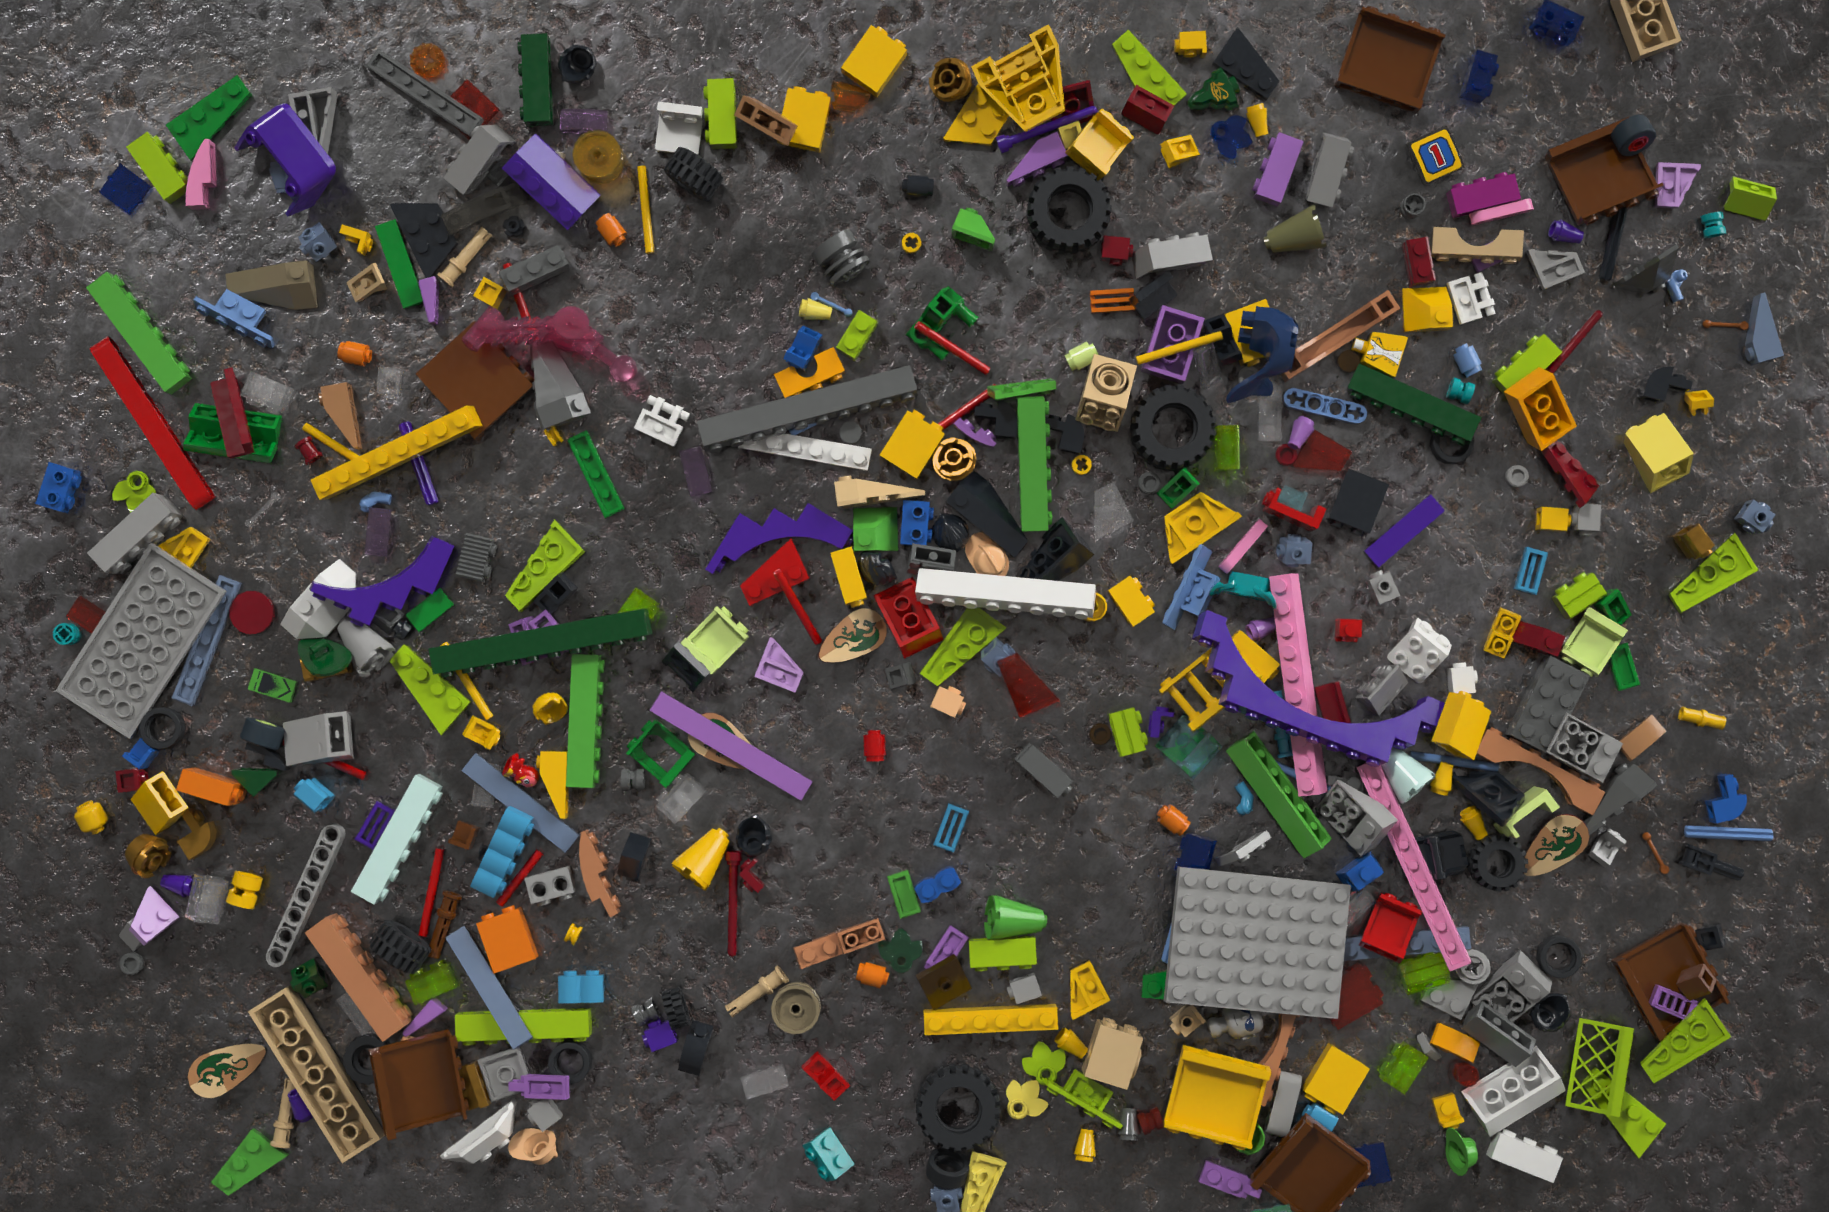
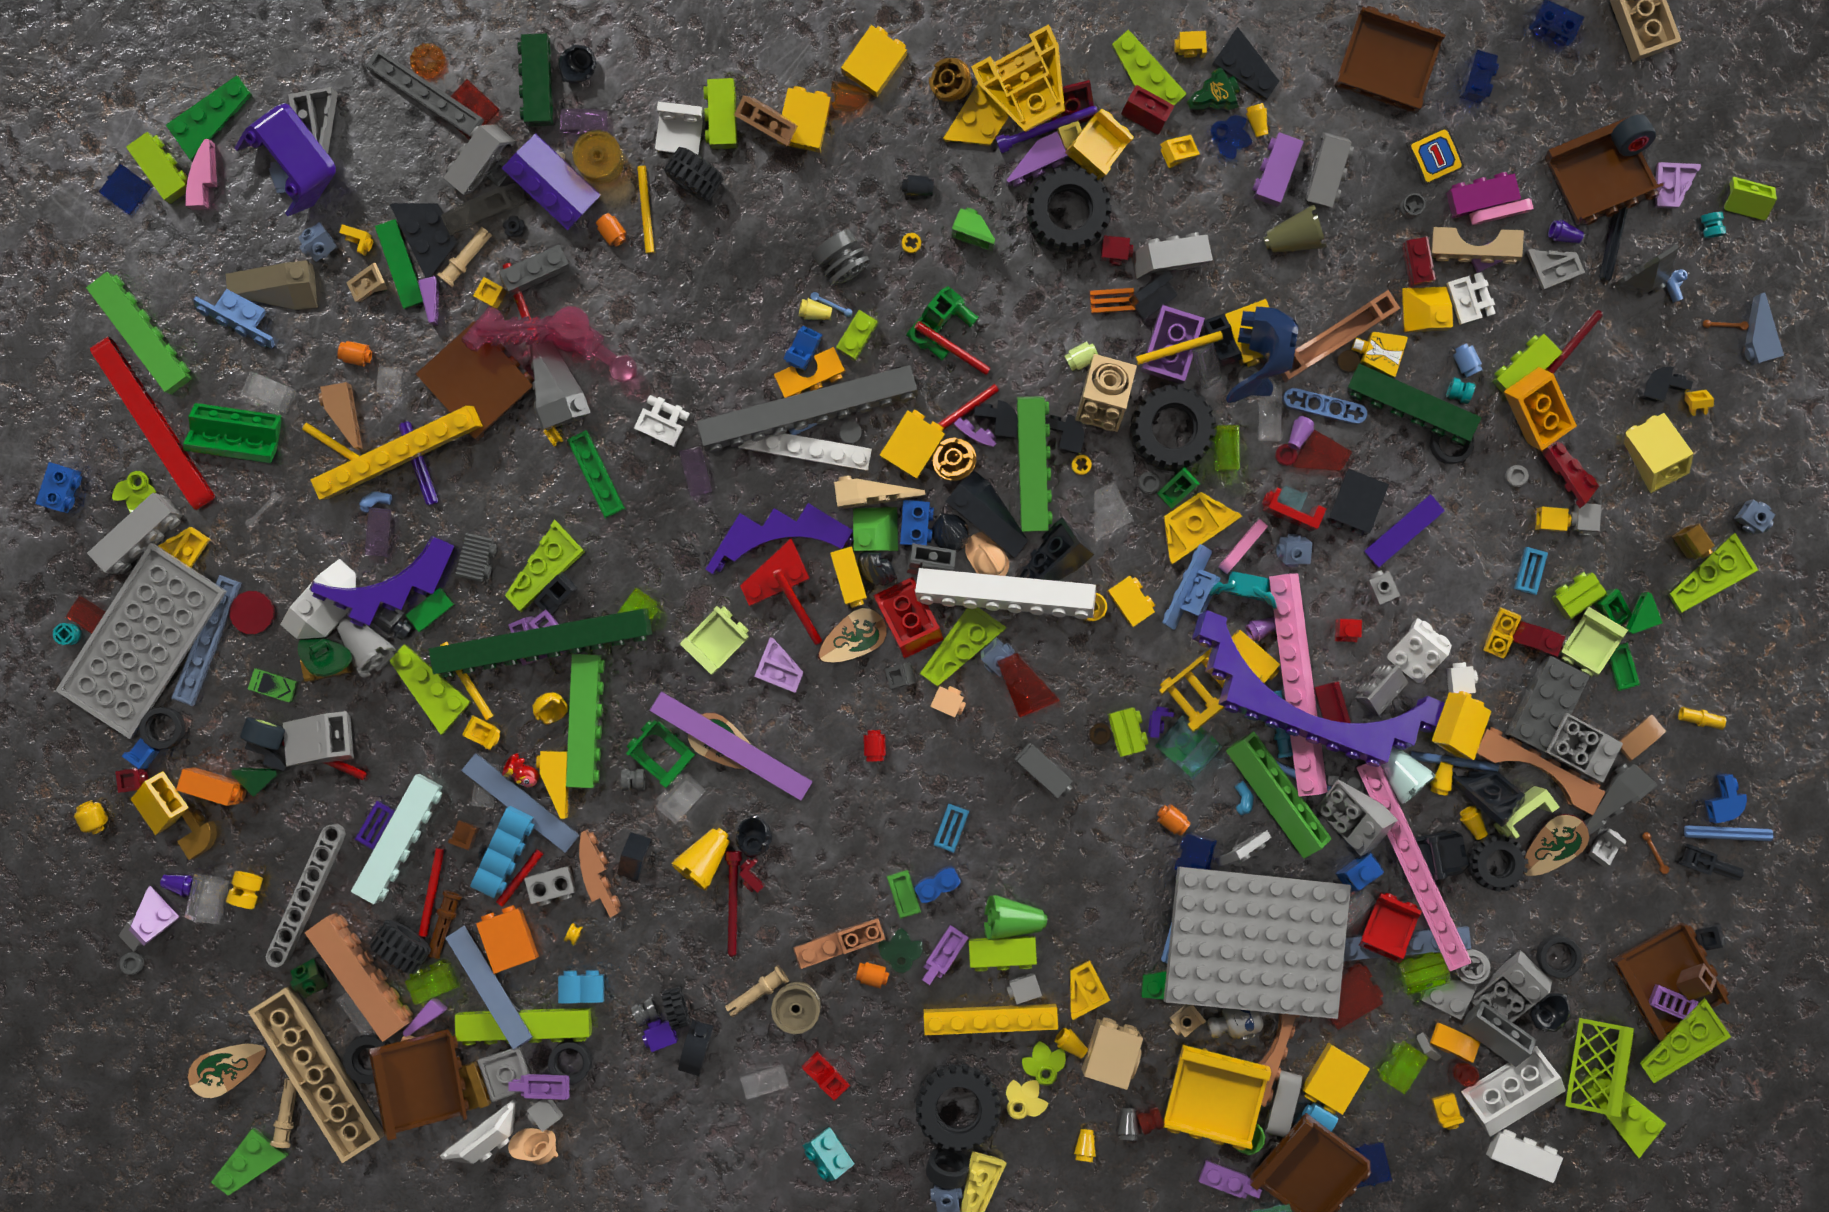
pearl gold cone [125,834,171,878] -> none
dark red panel [210,367,255,459] -> none
dark purple cone [287,1089,313,1123] -> none
dark azure brick [293,778,335,813] -> none
dark red bush [294,436,323,465] -> none
black plate [662,641,710,692] -> none
dark brown plate [915,954,972,1010] -> none
bright green wing [987,378,1056,400] -> none
lime bracket [1043,1069,1123,1129] -> none
bright green piece [1446,1127,1478,1176] -> none
none -> green slope [1625,592,1663,634]

